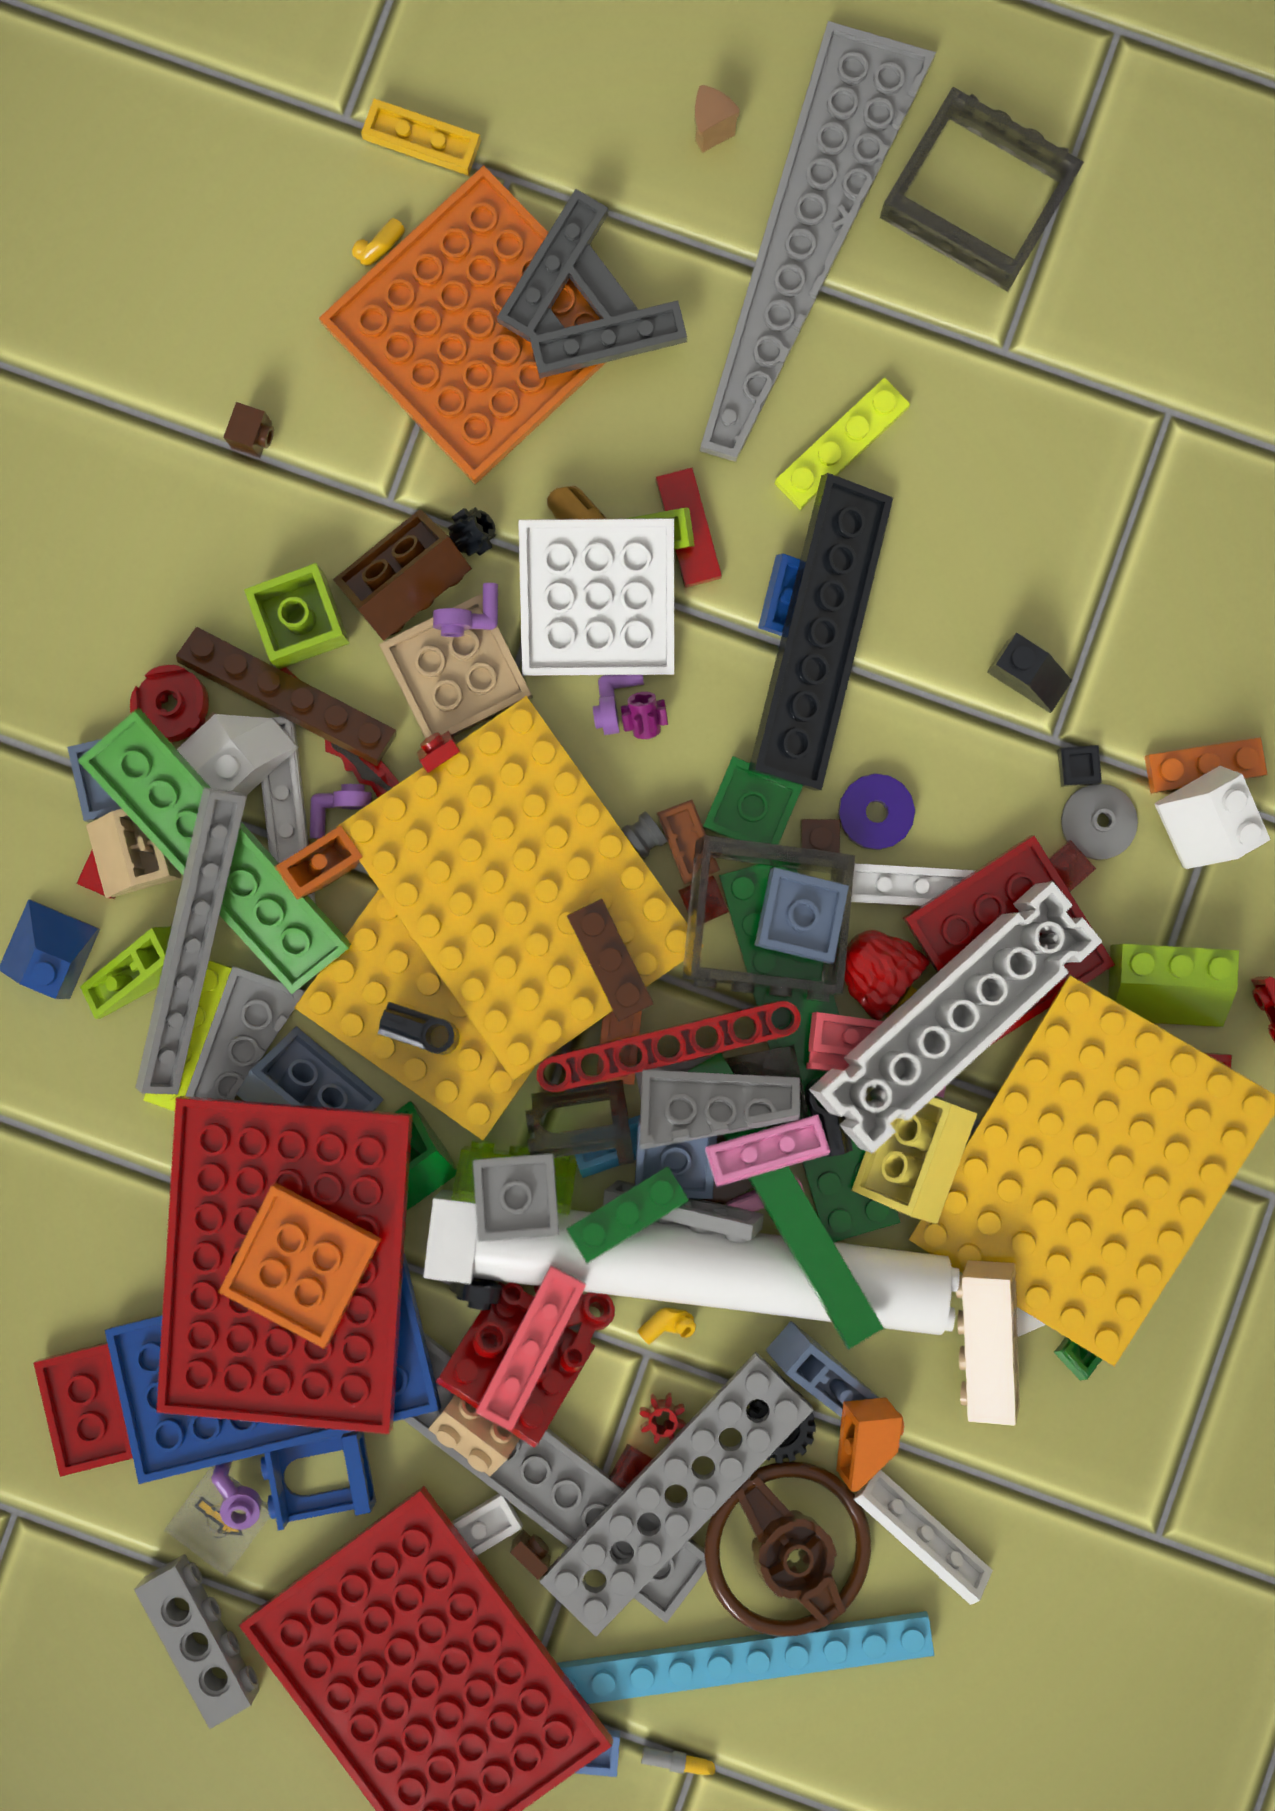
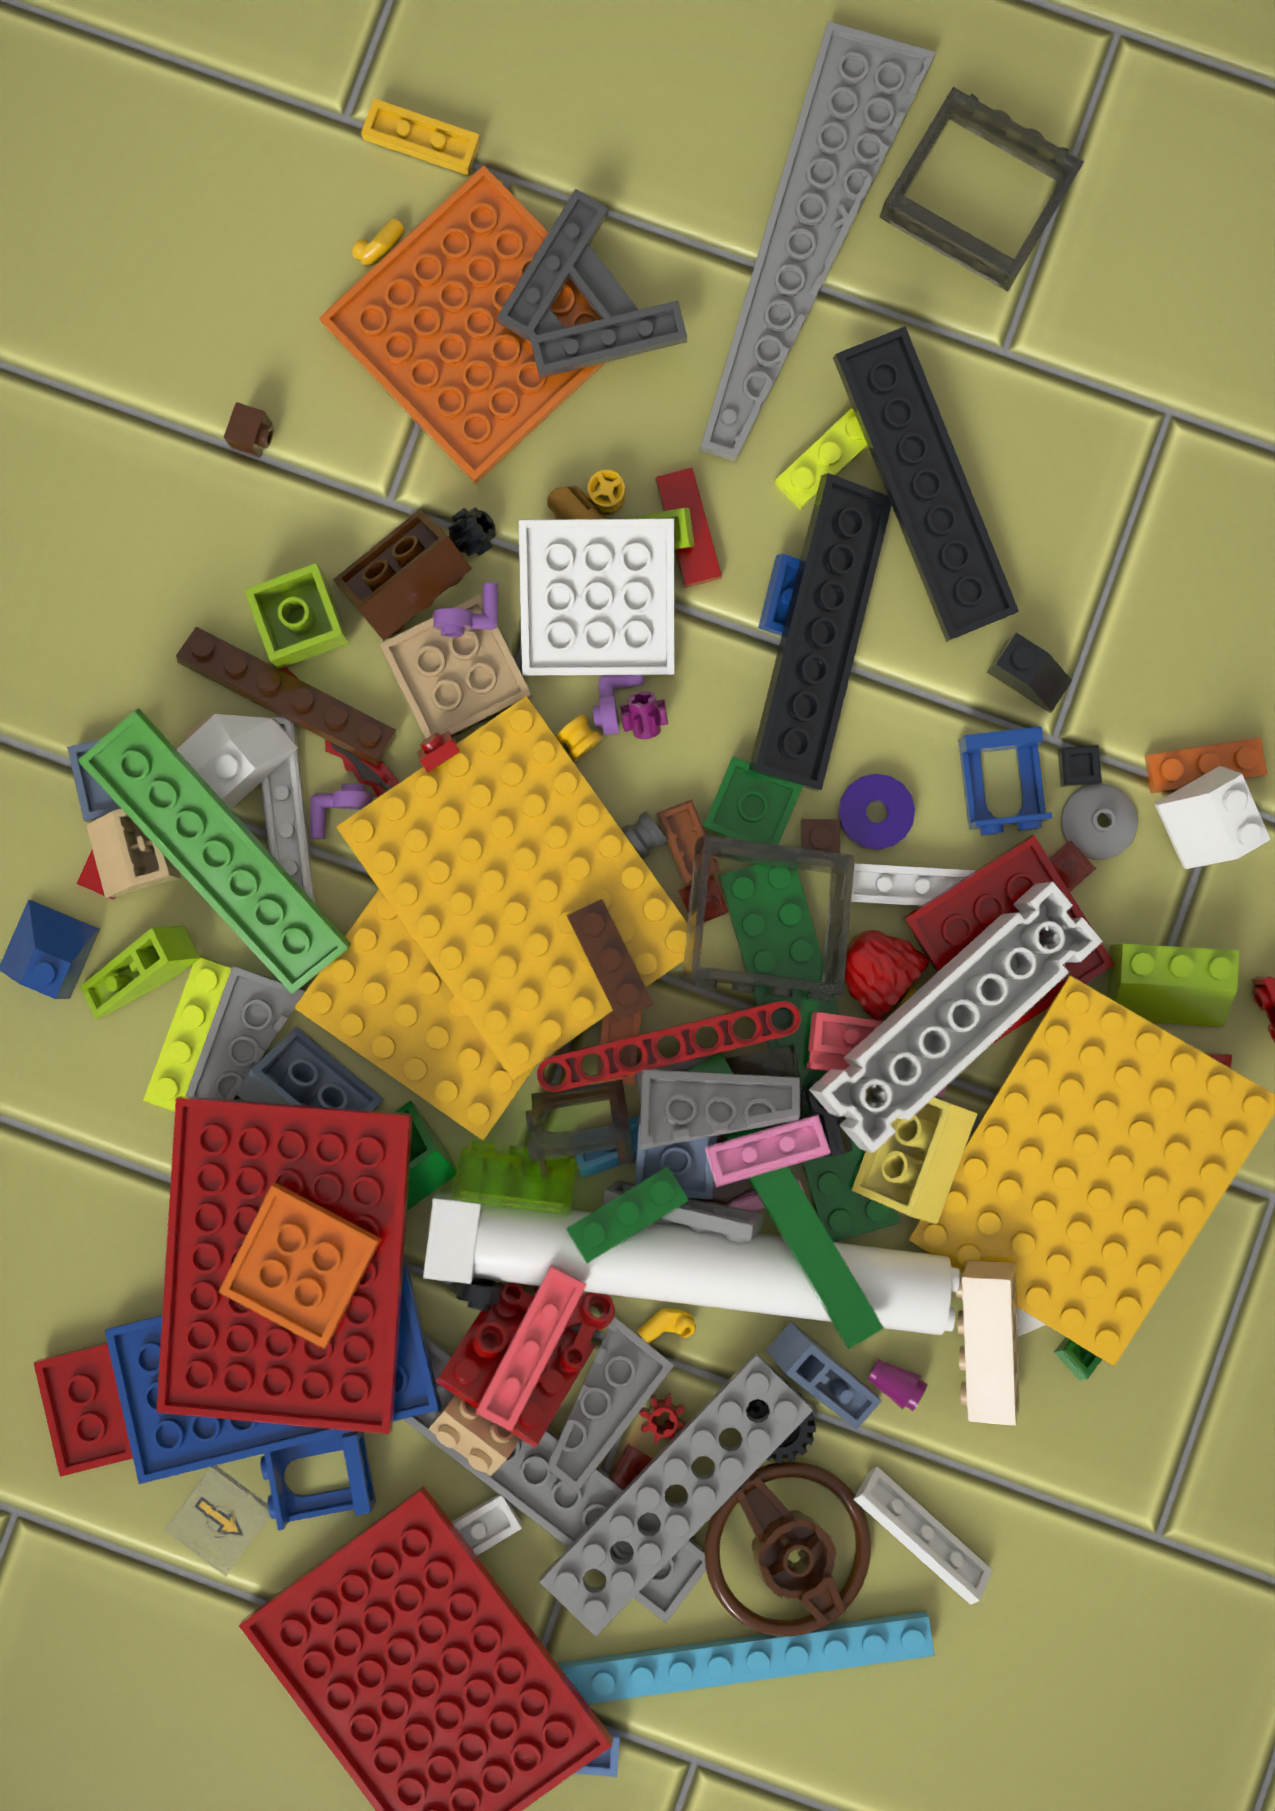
red plate [130,665,209,742] -> none
light grey brick [134,1554,259,1729] -> none
light grey plate [135,787,247,1094] -> none
medium lavender plate [211,1461,262,1530] -> none
orange slope [275,825,363,900] -> none
black piece [378,1002,460,1055] -> none
light grey plate [473,1154,559,1242] -> none
reddish brown plate [510,1529,551,1580] -> none
light grey piece [641,1747,716,1775] -> none
medium nougat tile [695,85,740,153] -> none
sand blue plate [755,867,849,963] -> none
orange slope [836,1397,904,1492] -> none
none -> light grey wing [546,1317,674,1493]
none -> yellow wheel [555,714,603,762]
none -> yellow wheel [588,469,625,515]
none -> black plate [833,326,1019,642]
none -> magenta cone [867,1359,928,1411]
none -> blue panel [958,727,1053,835]

